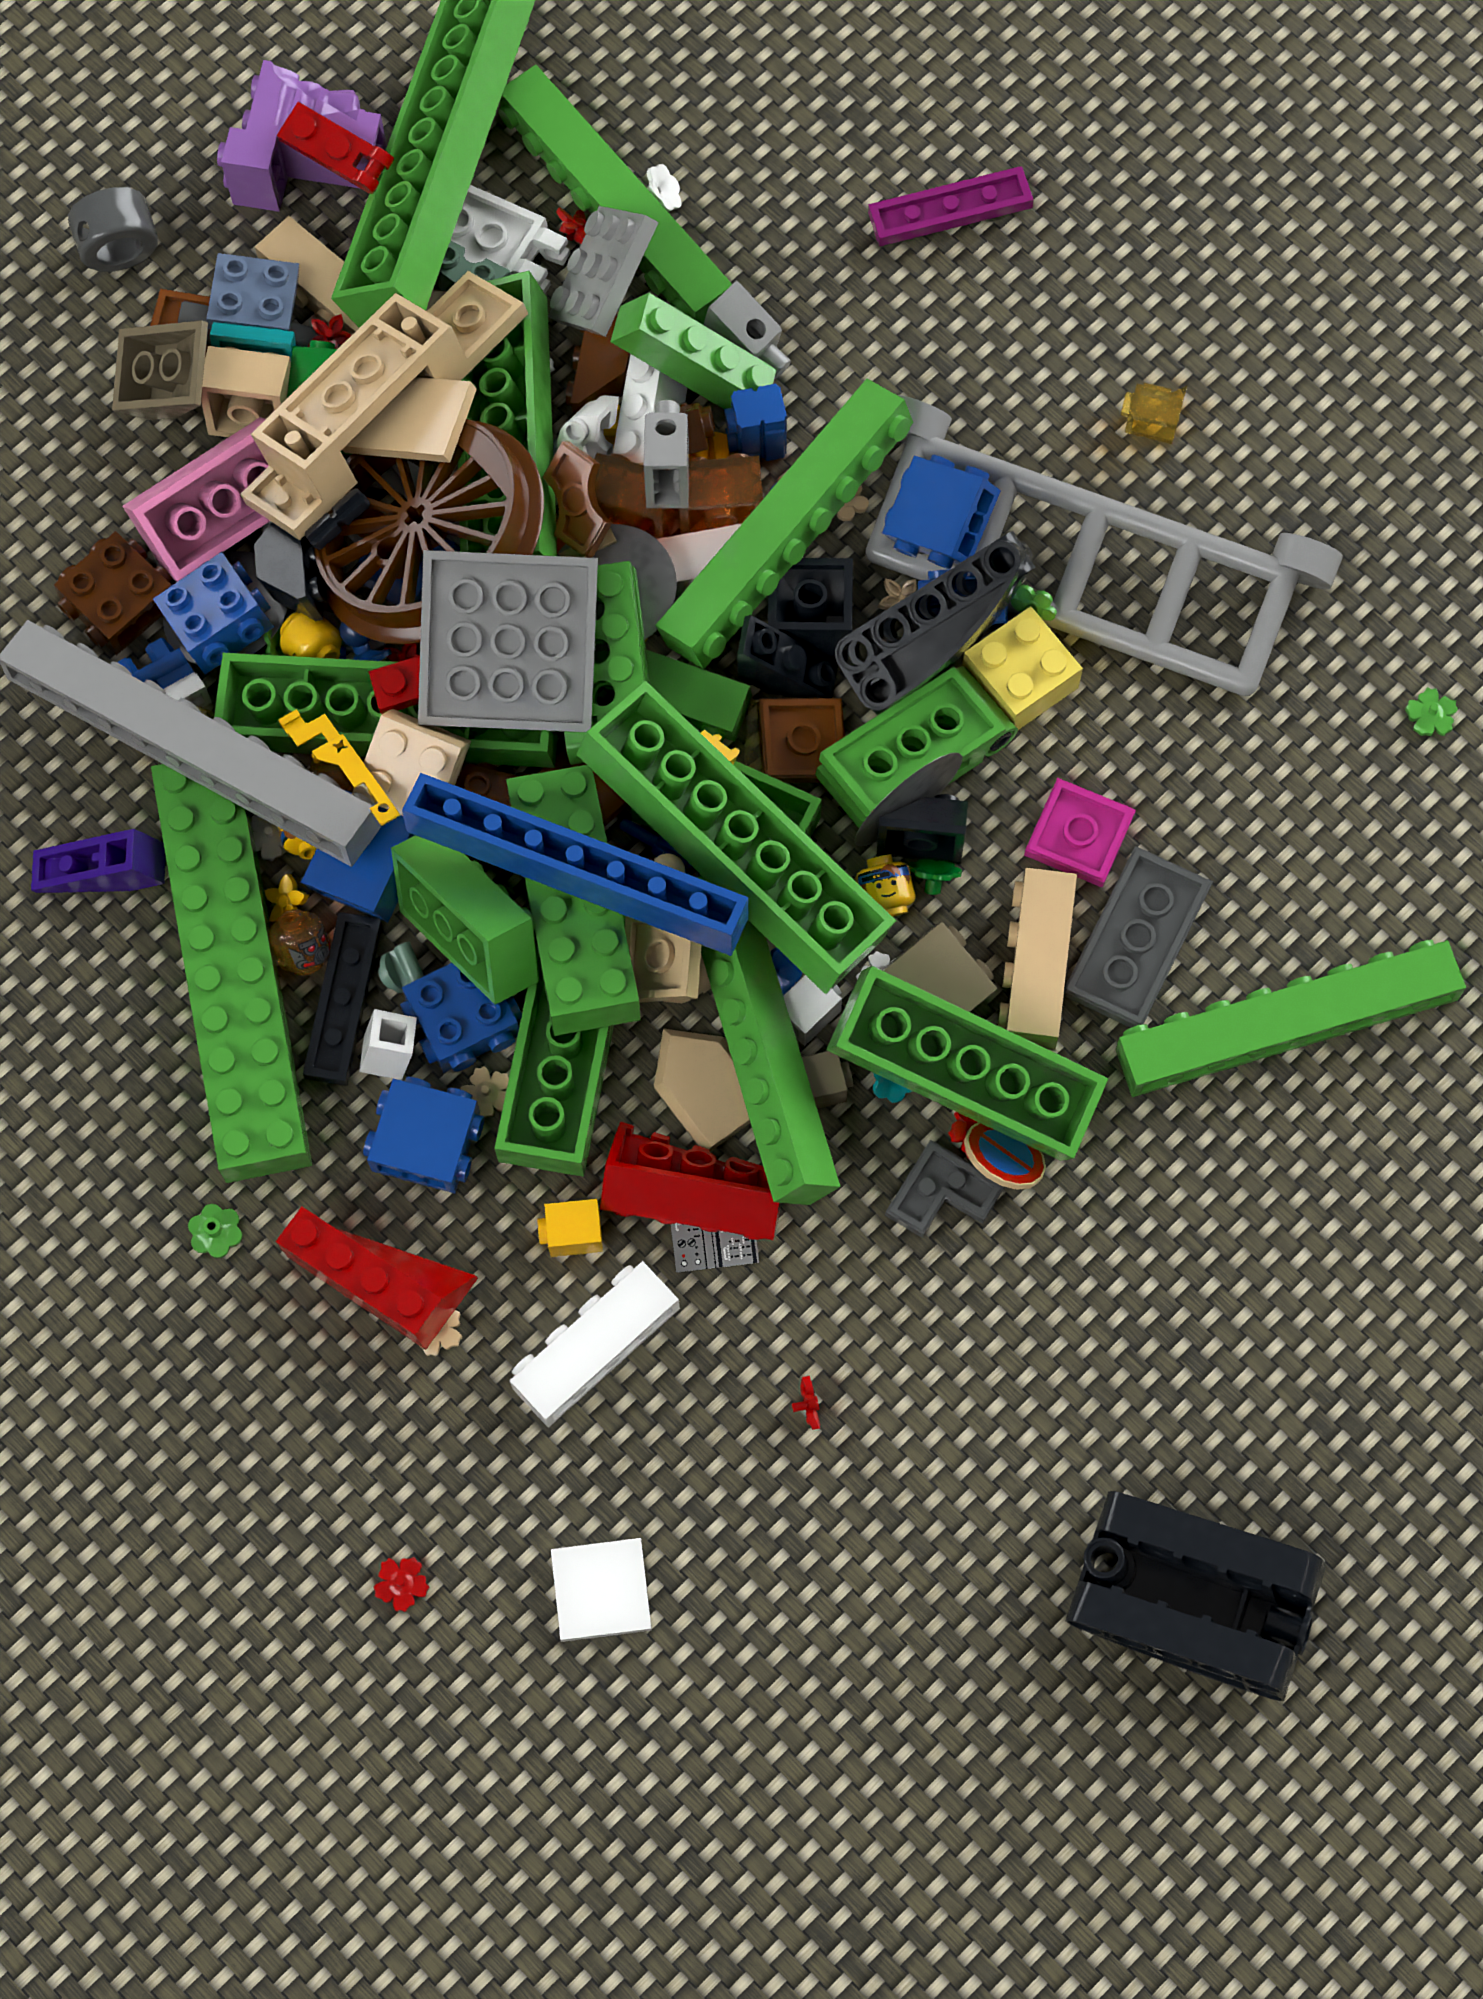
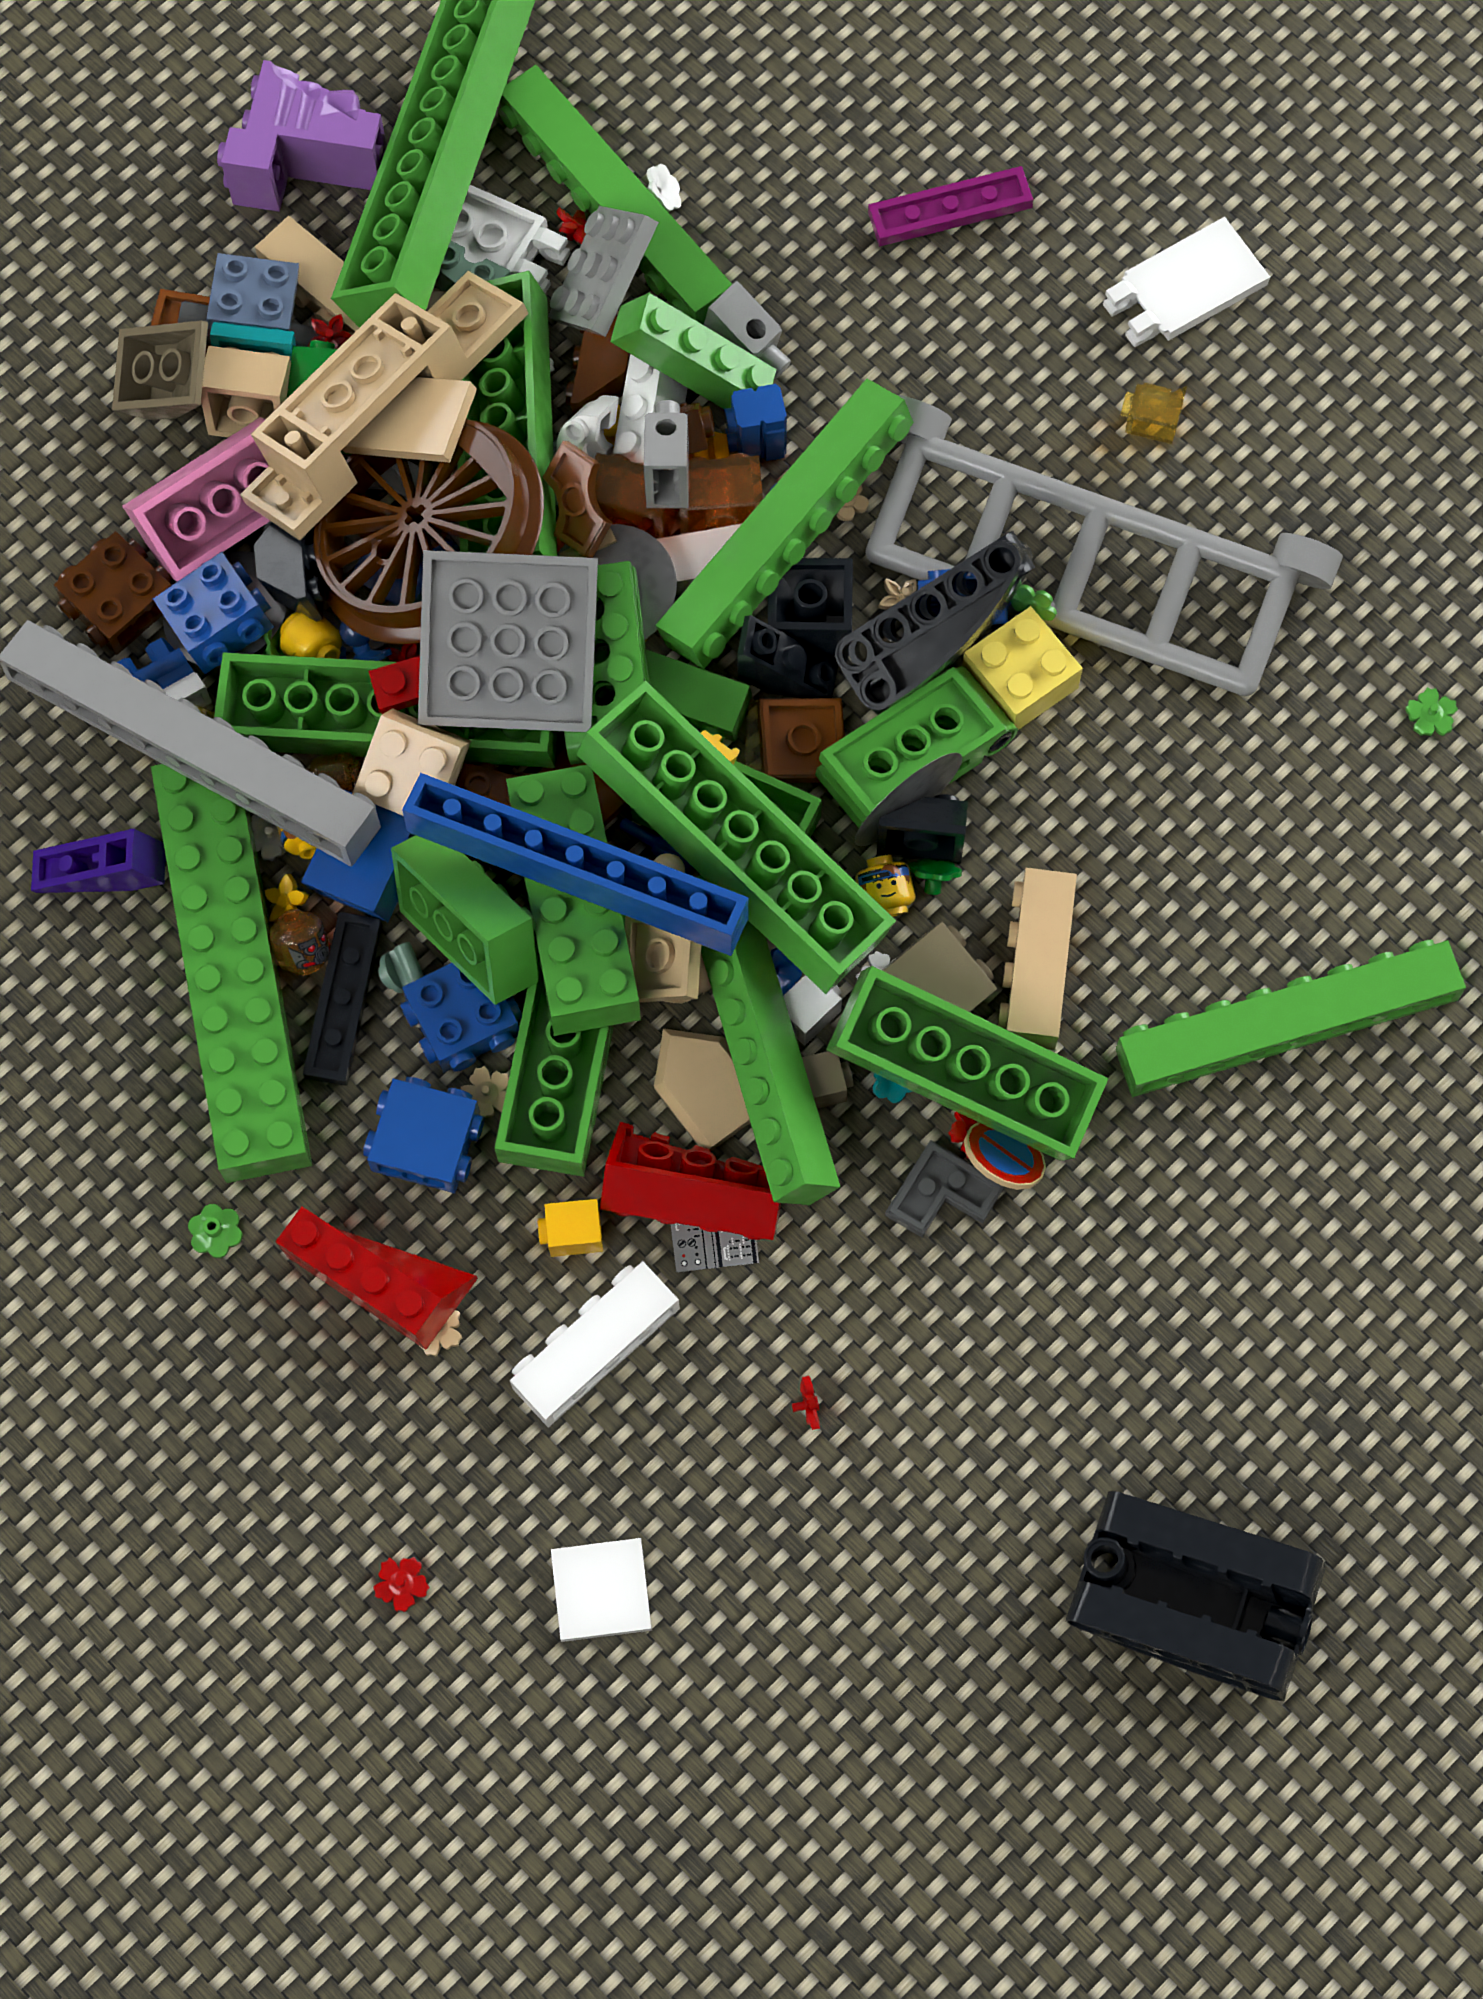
dark grey piece [68,187,158,272] -> none
red plate [277,101,395,194] -> none
yellow piece [278,709,400,826] -> none
black piece [305,488,370,550] -> none
white brick [359,1009,417,1080] -> none
blue brick [882,455,1001,569] -> none
dark pink tile [1024,778,1136,888] -> none
dark grey tile [1063,846,1213,1028] -> none
none -> white tile [1103,217,1270,347]

